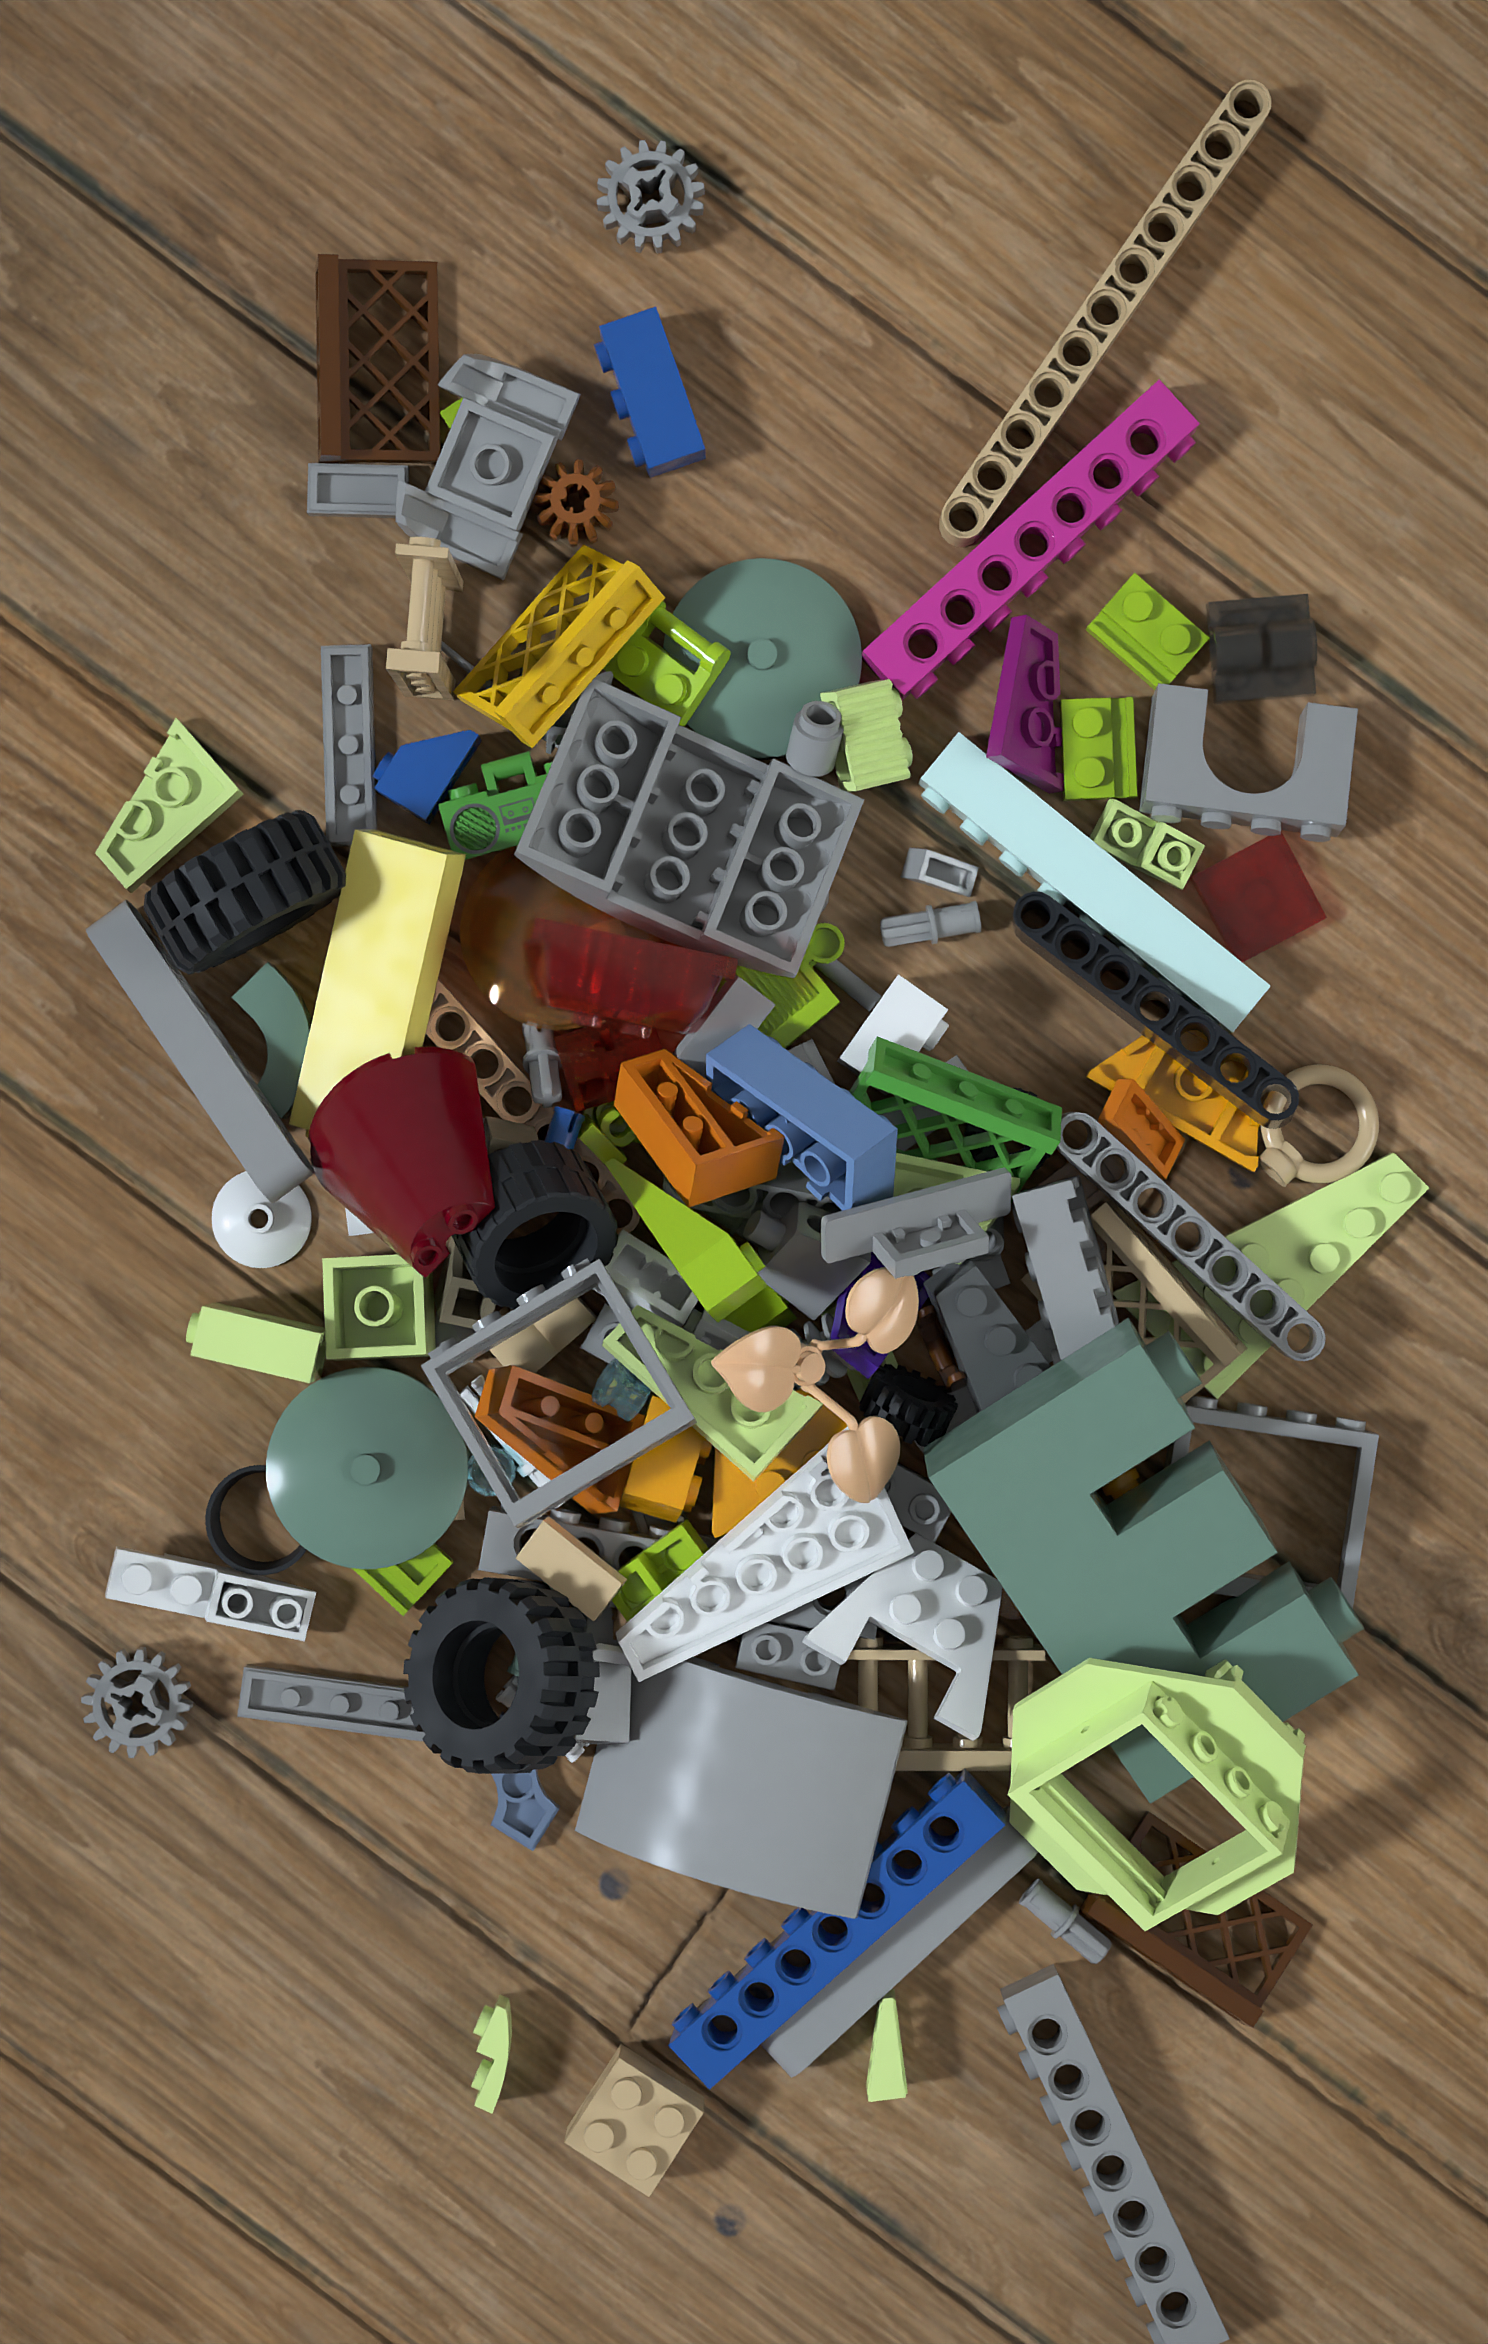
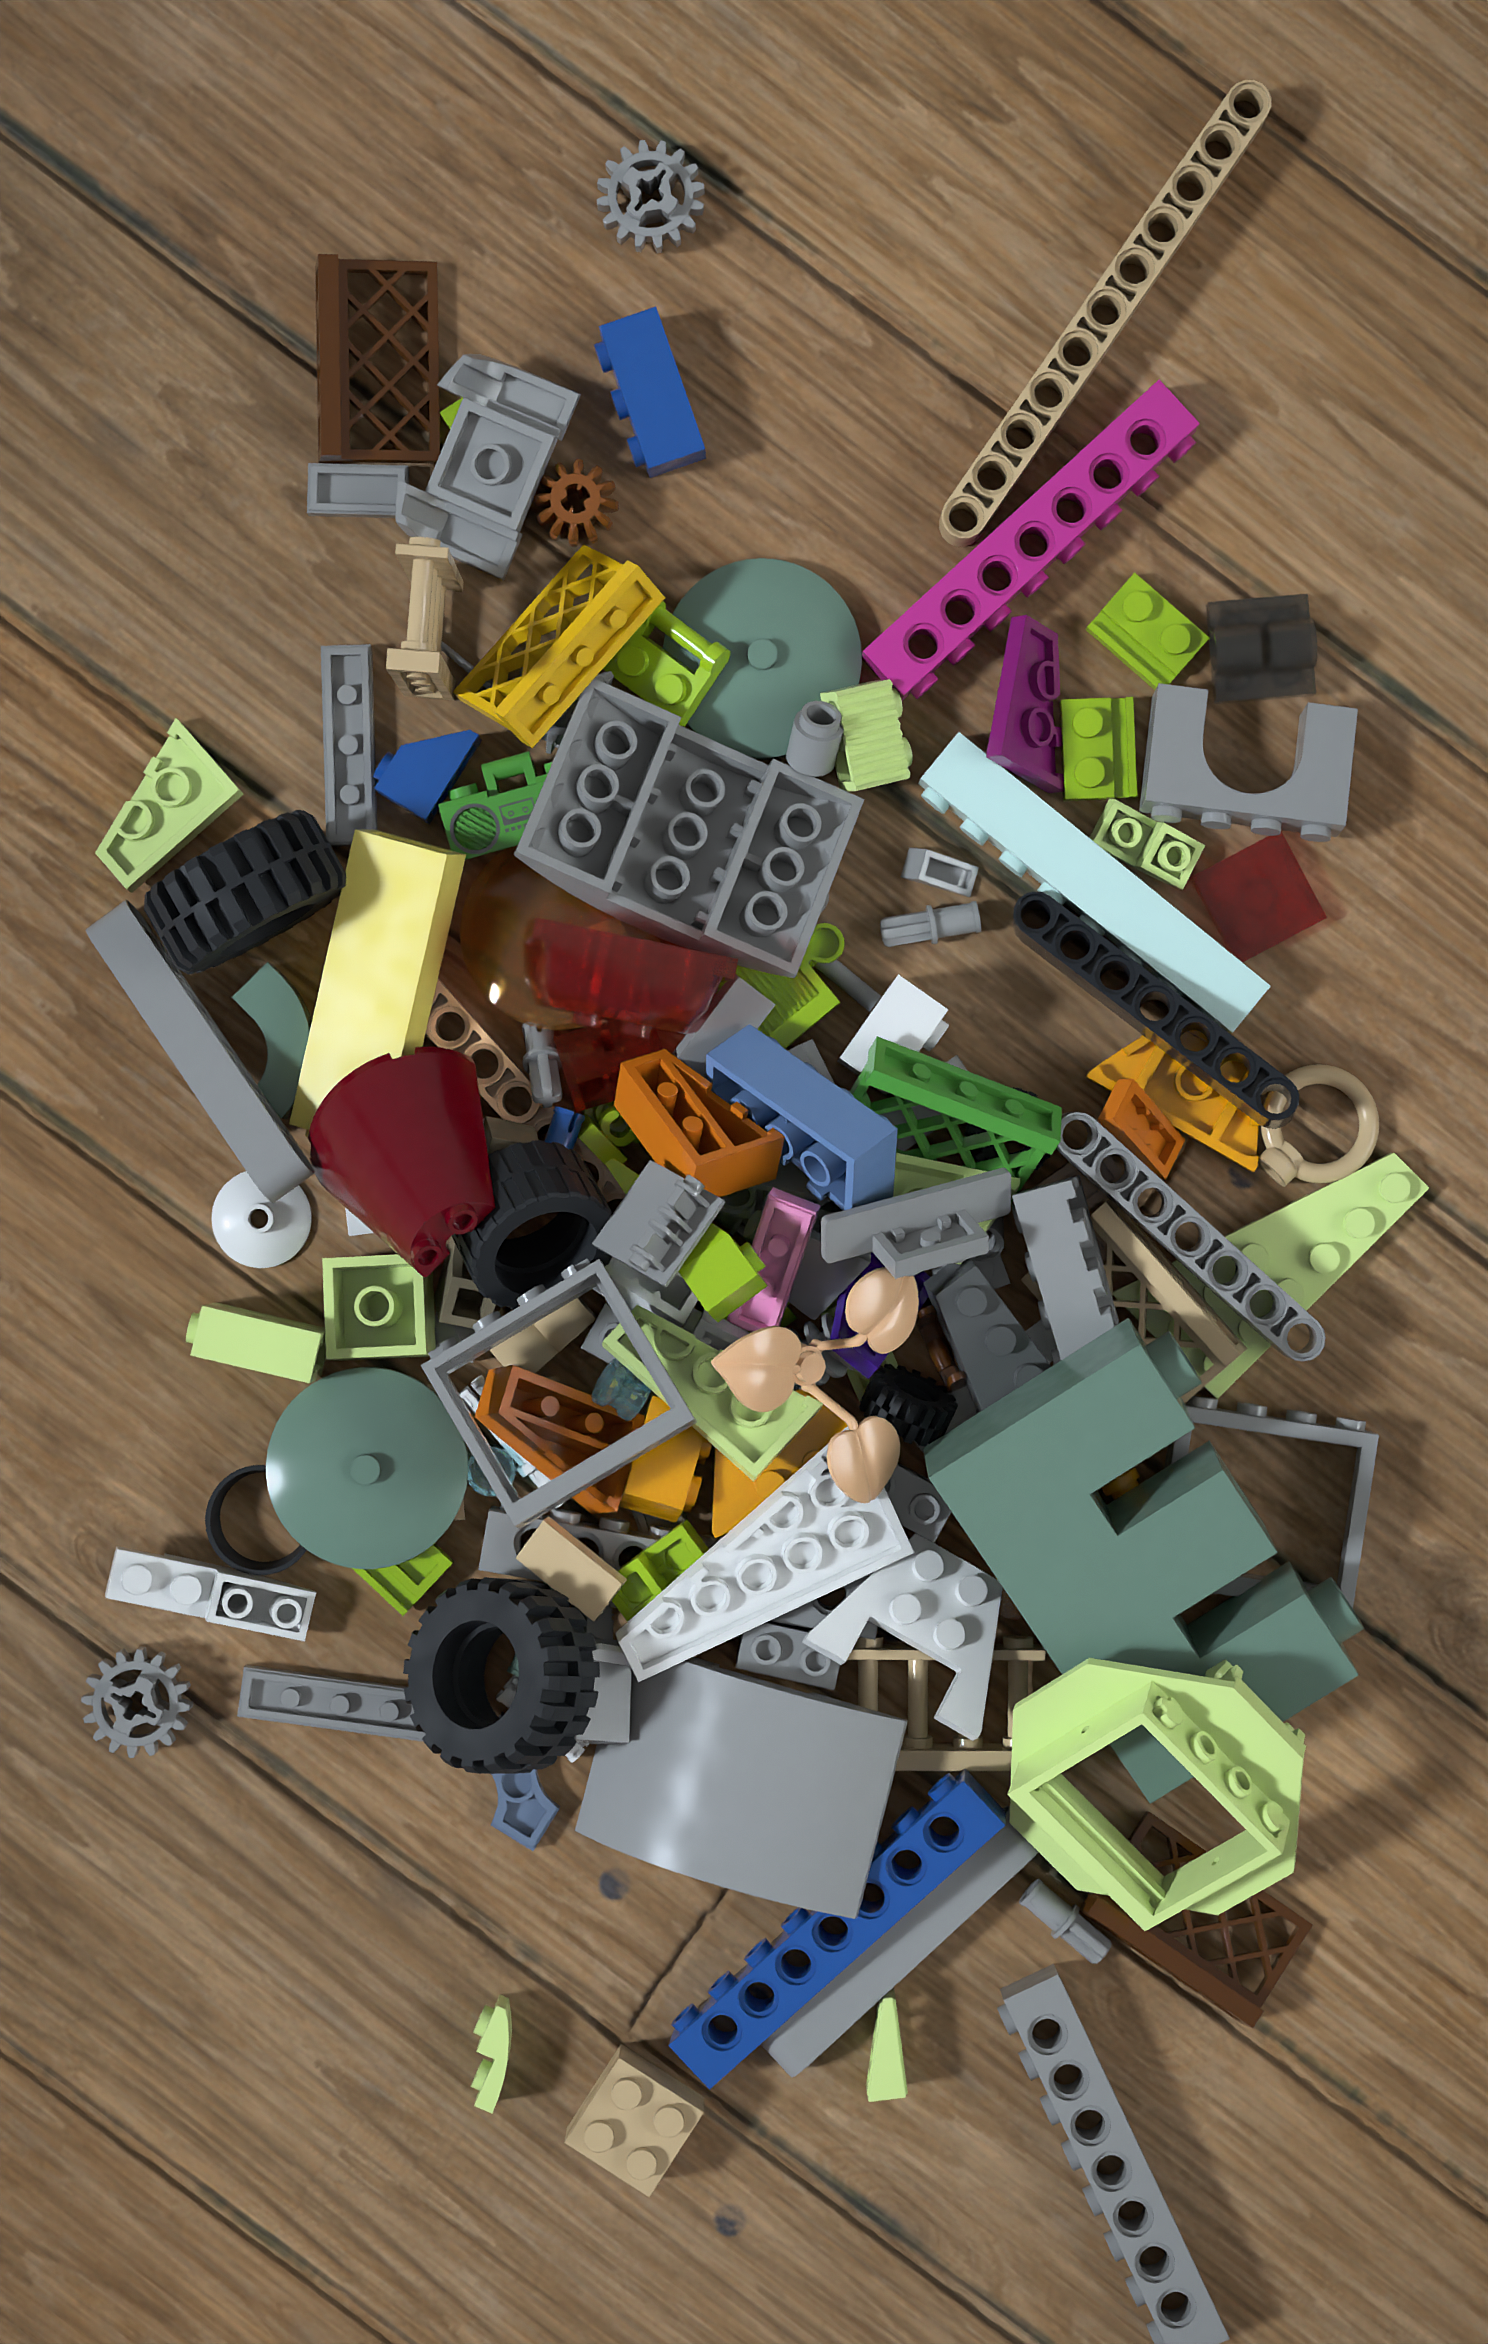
none -> light grey hinge [592,1160,726,1288]
none -> bright pink tile [727,1187,821,1332]

